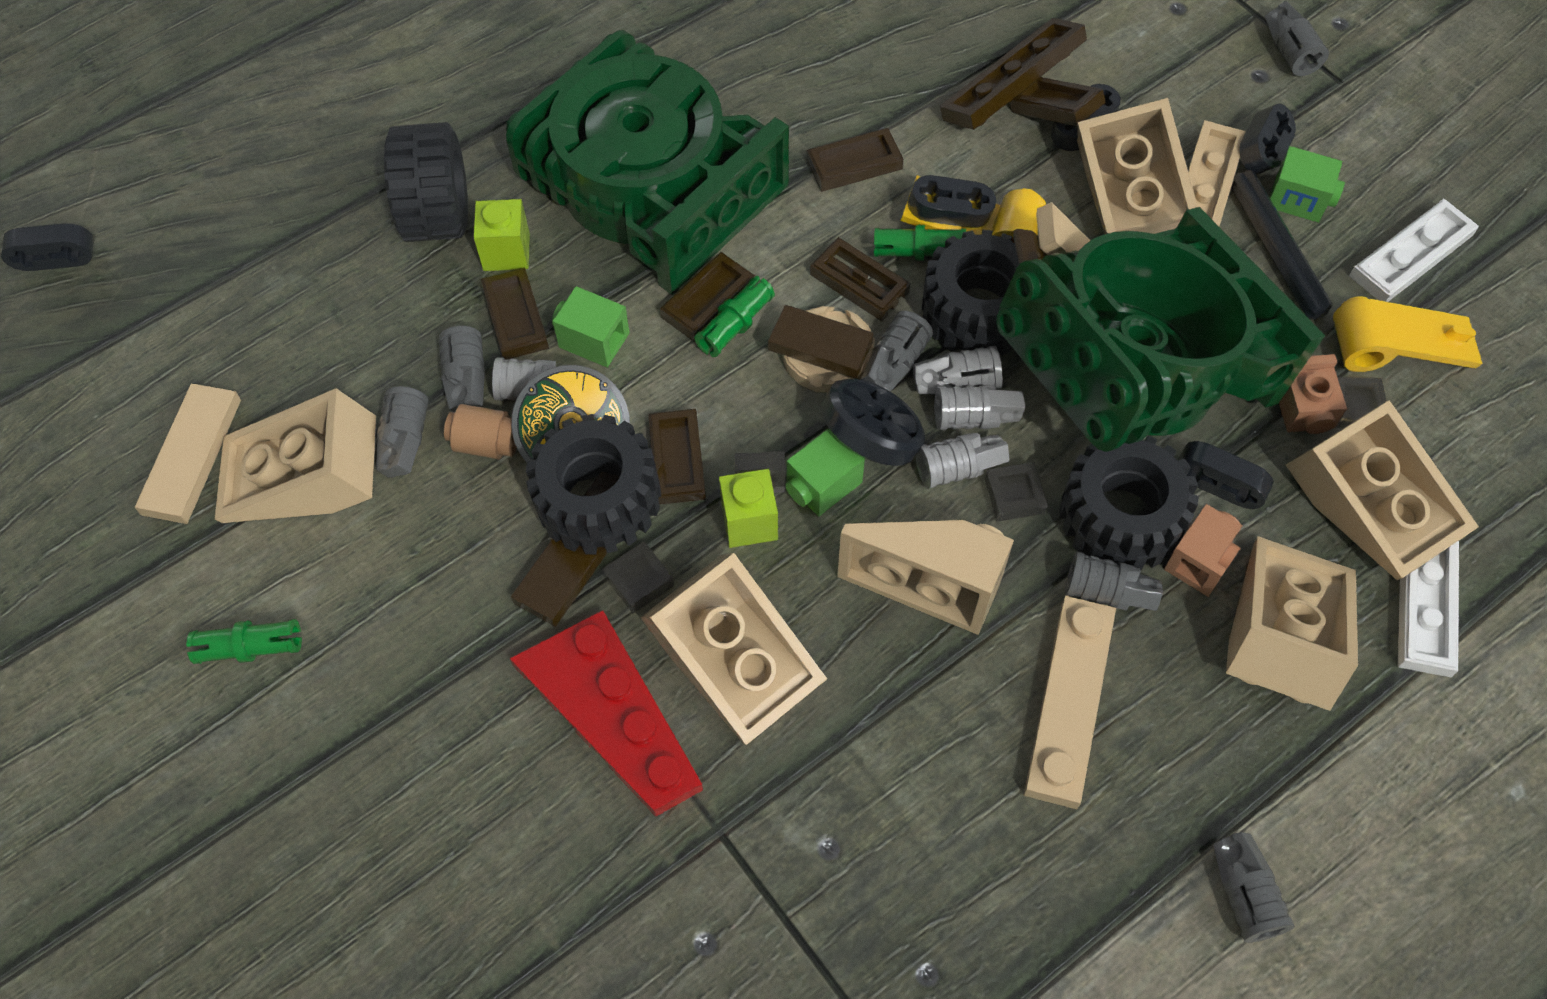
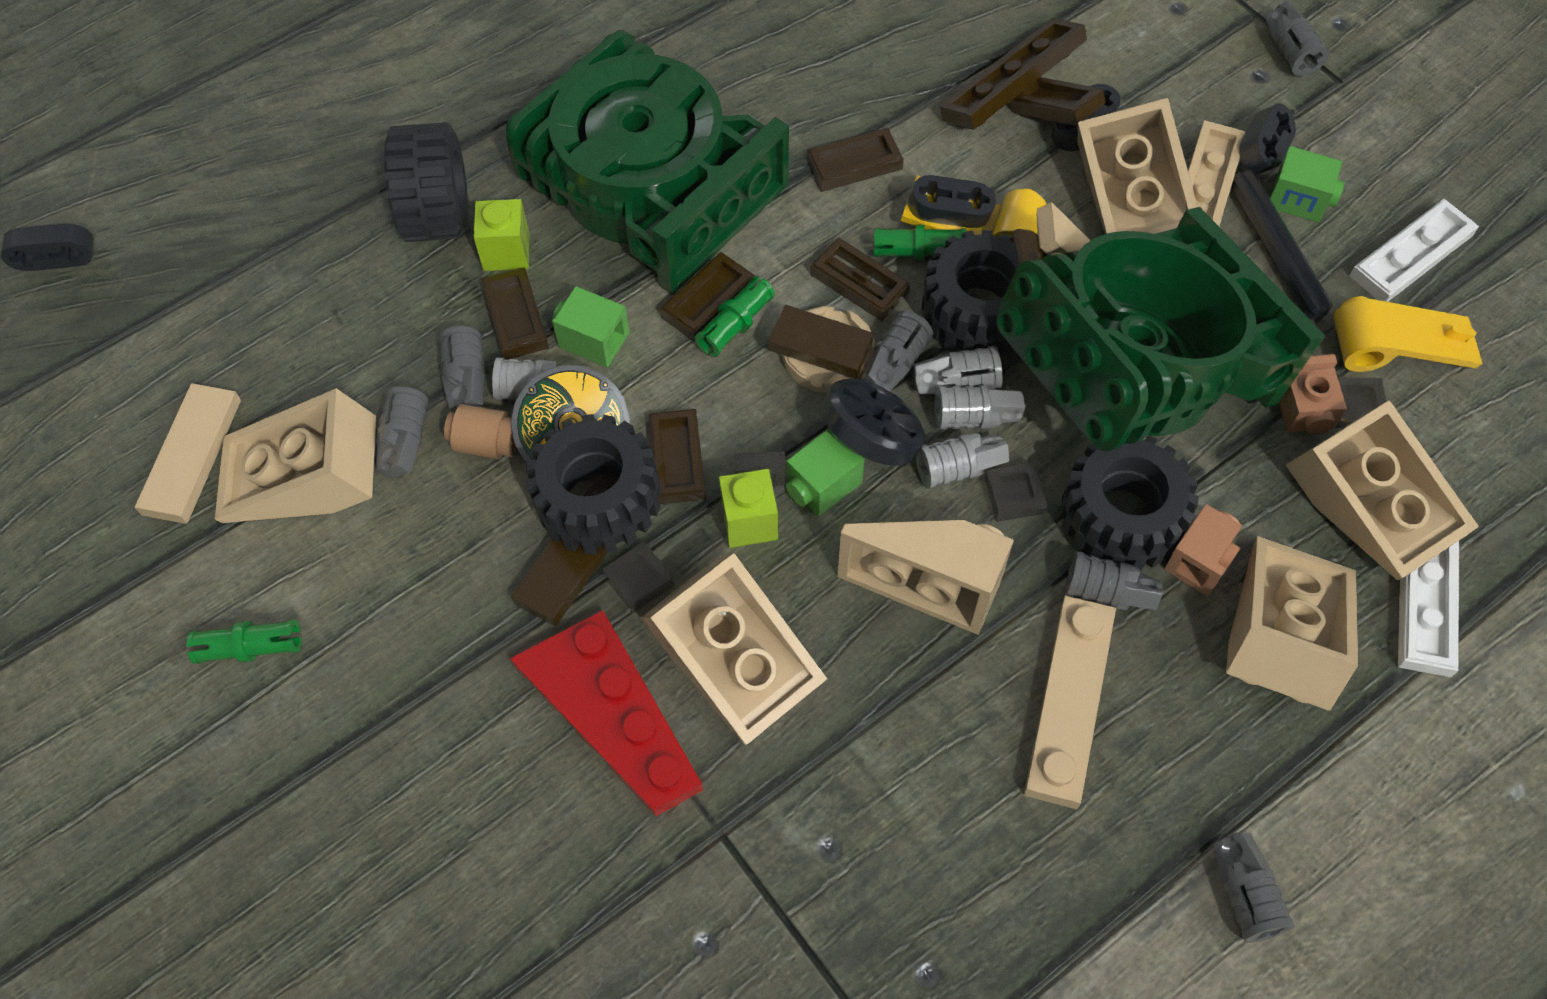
black beam [1177,441,1274,509] -> none

